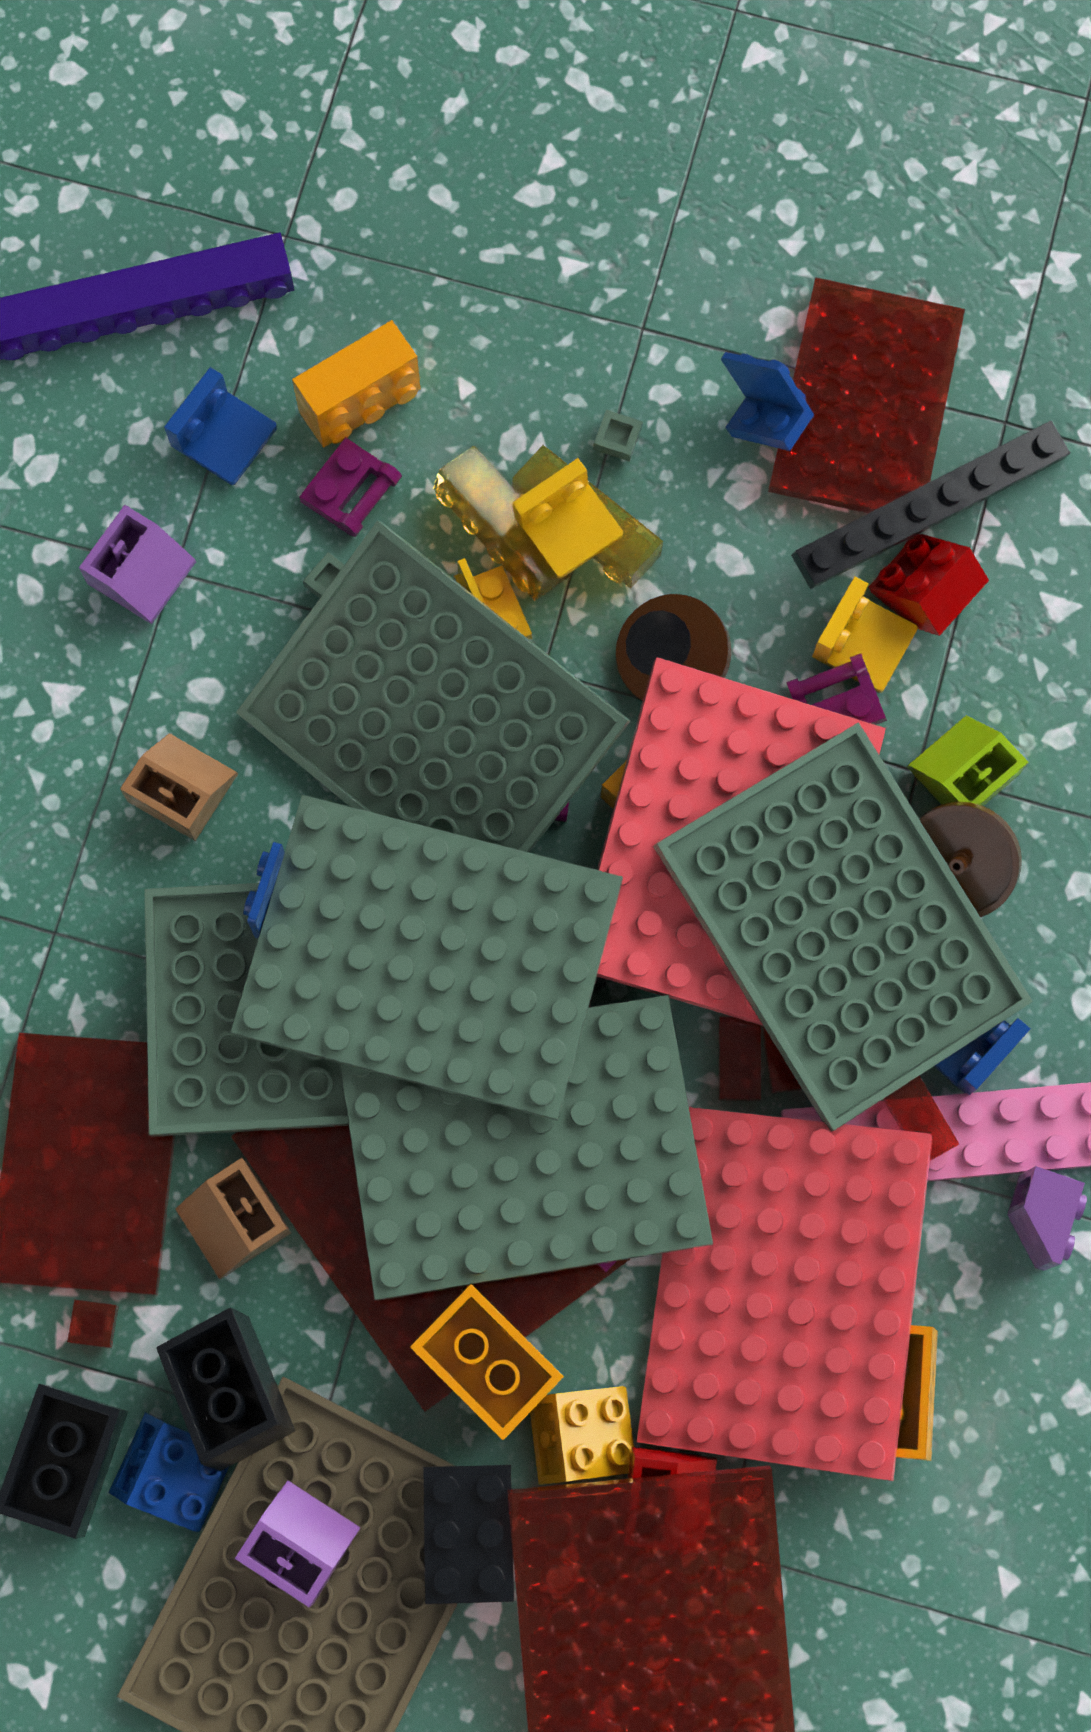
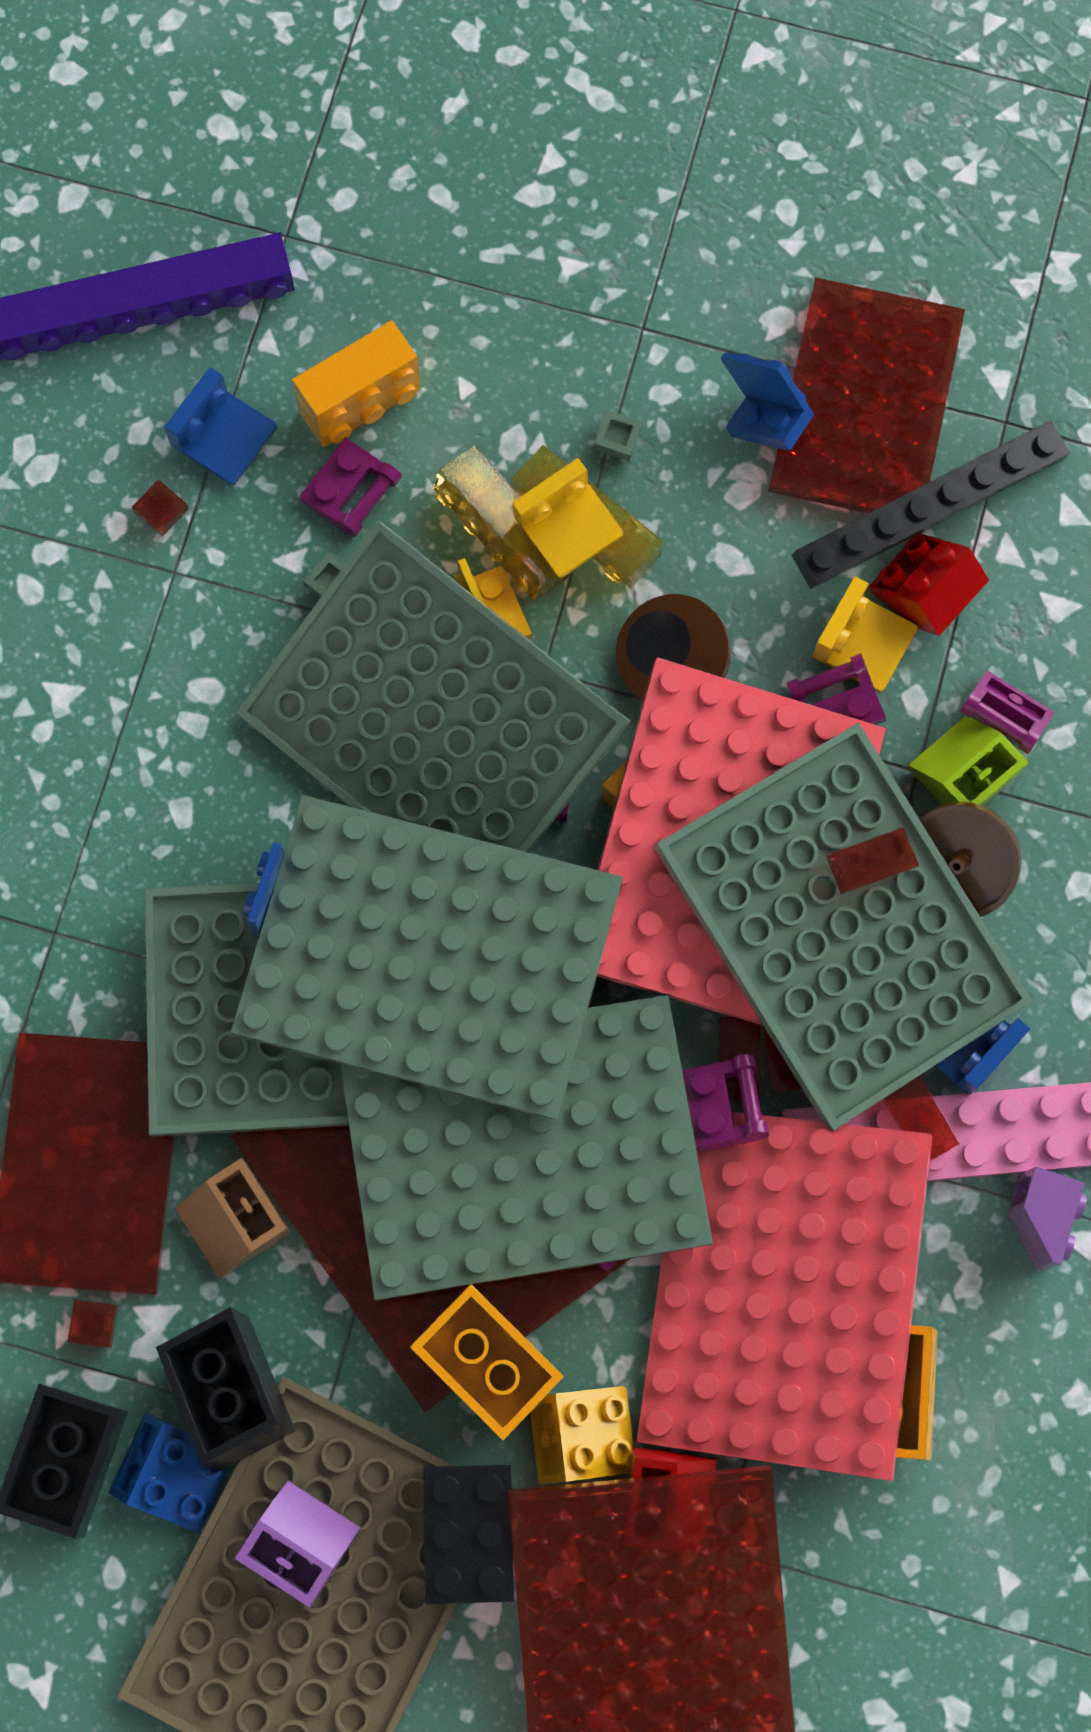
medium lavender slope [79,505,196,624] -> none
medium nougat slope [120,733,238,841] -> none
none -> clear red plate [132,479,189,537]
none -> magenta plate [682,1054,769,1153]
none -> clear red plate [826,827,919,895]
none -> magenta plate [959,670,1055,755]

